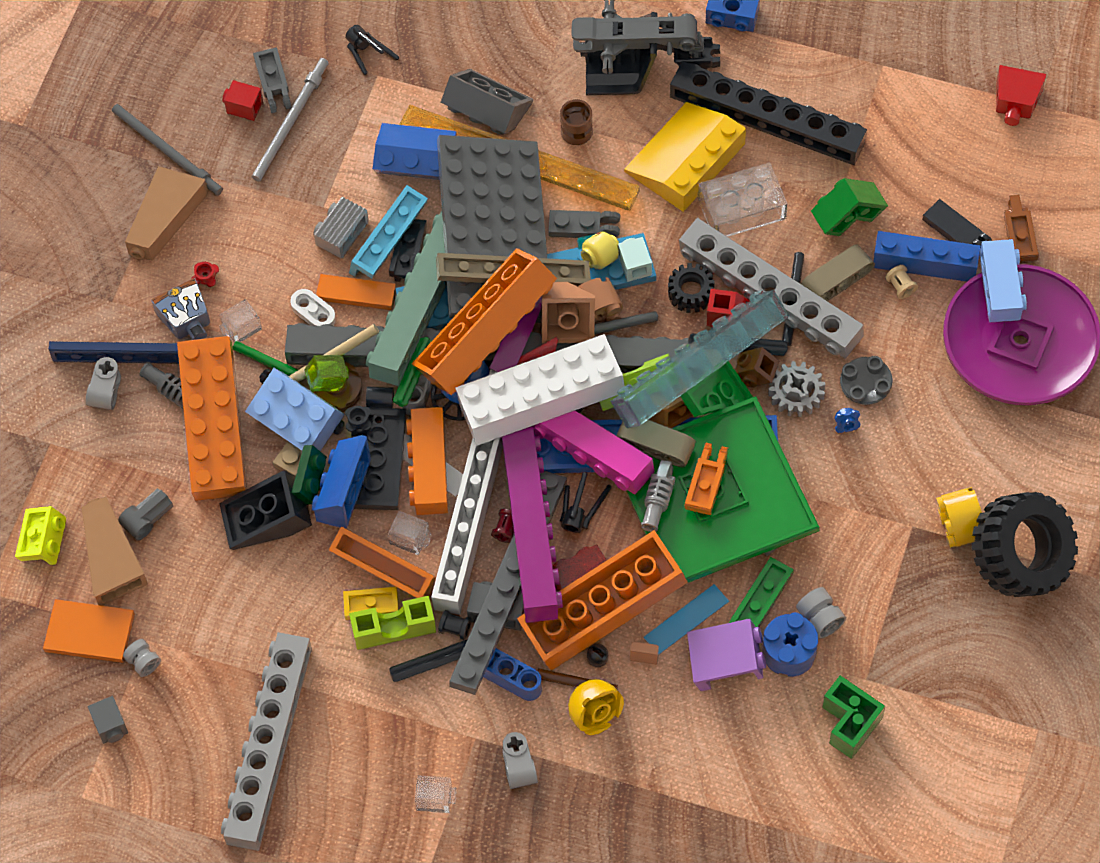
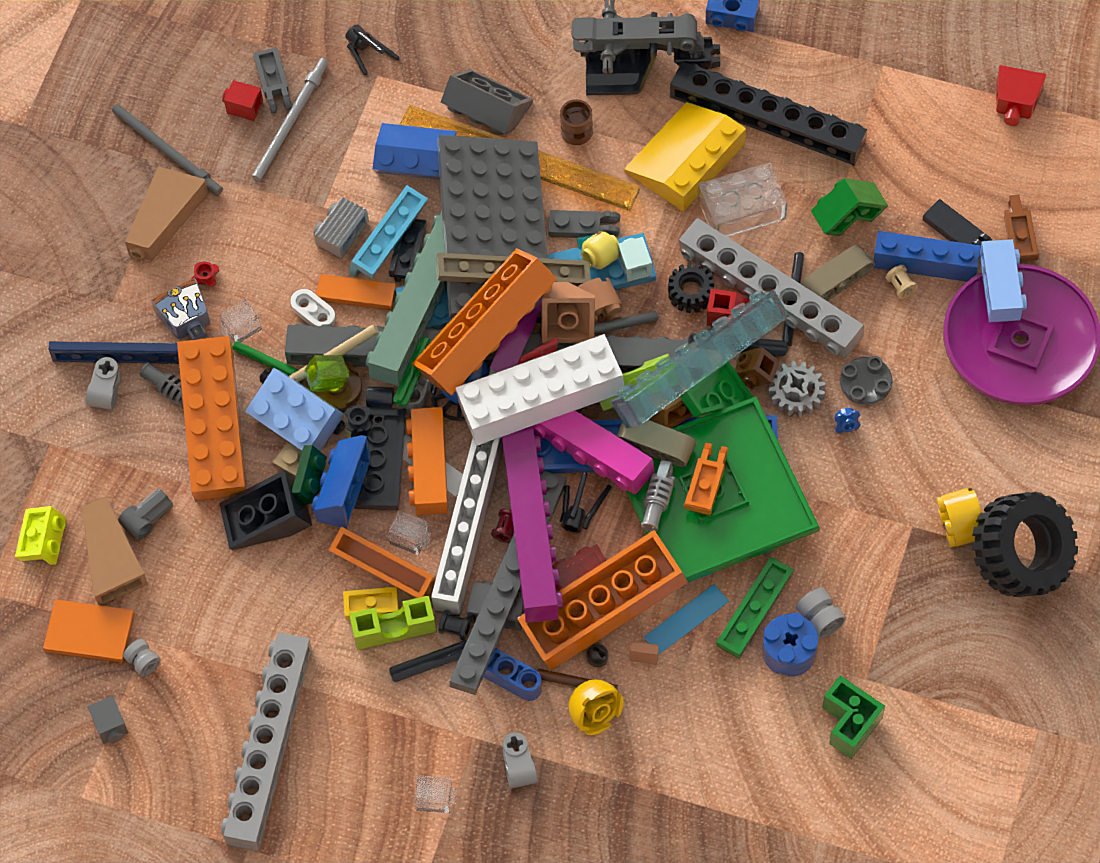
medium lavender panel [687,619,766,691] -> none

